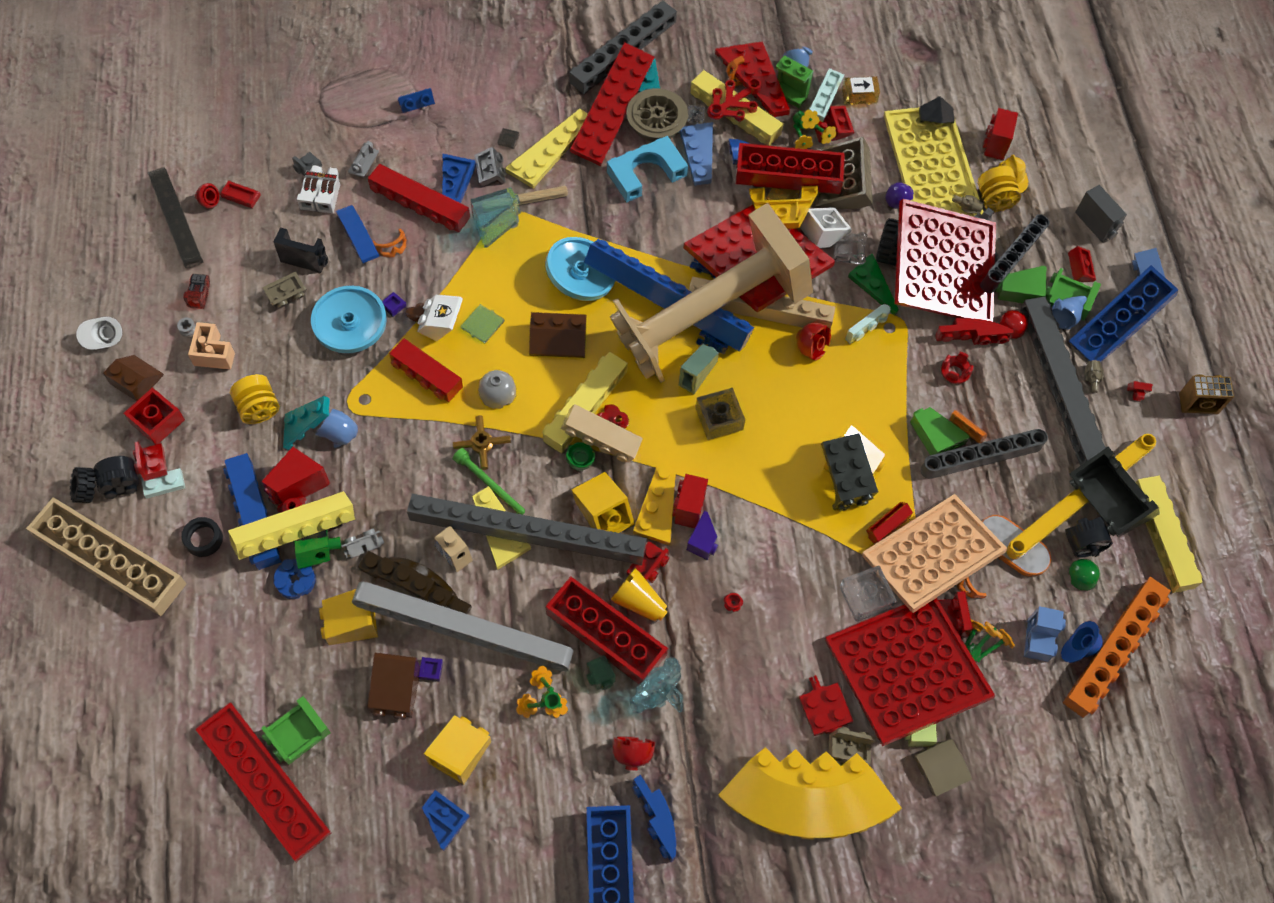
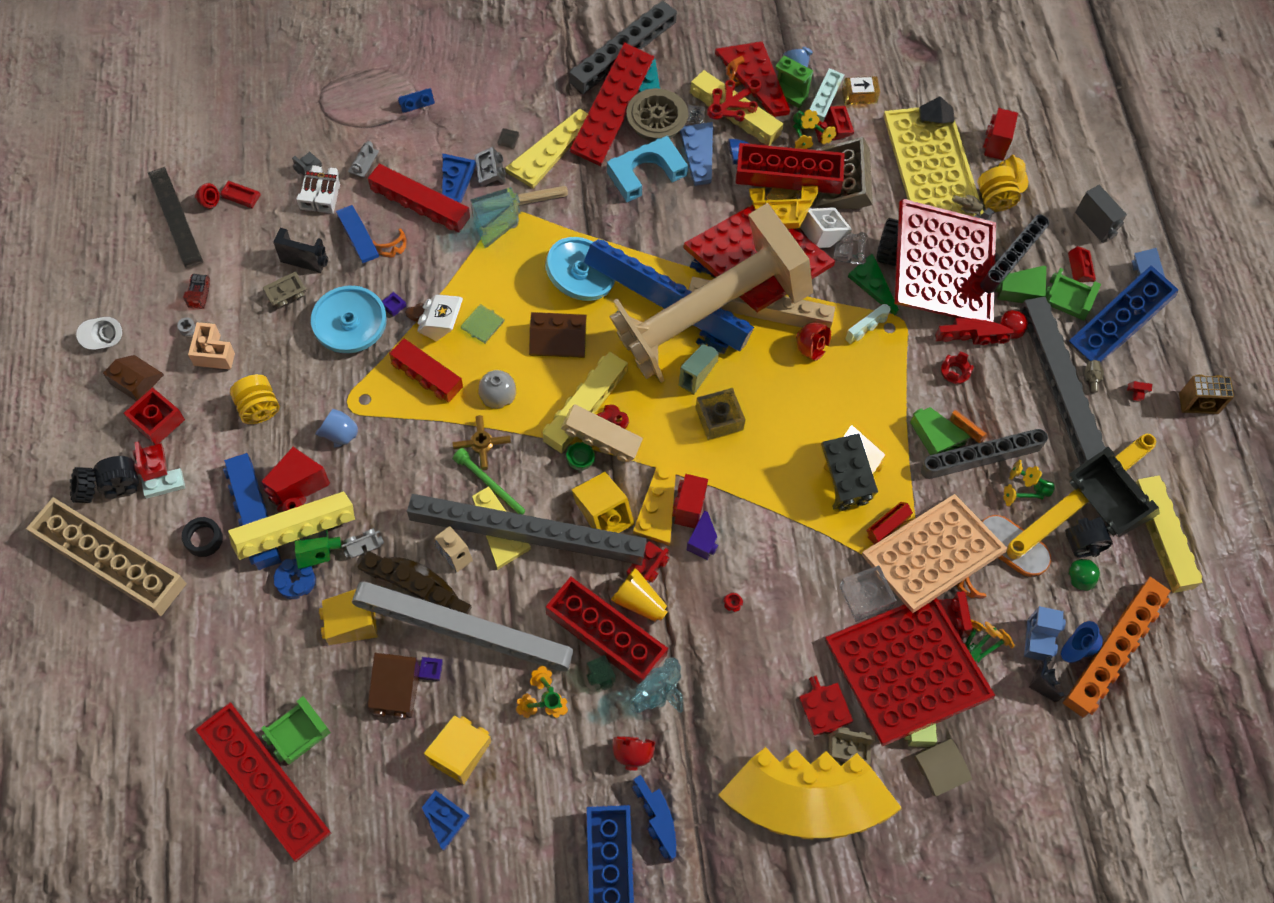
teal wing [283,396,330,450] -> none
dark purple hair [885,182,914,209] -> none
medium blue hat [1052,296,1087,330] -> none
none -> plant [1003,459,1055,506]
none -> black slope [1029,657,1065,702]

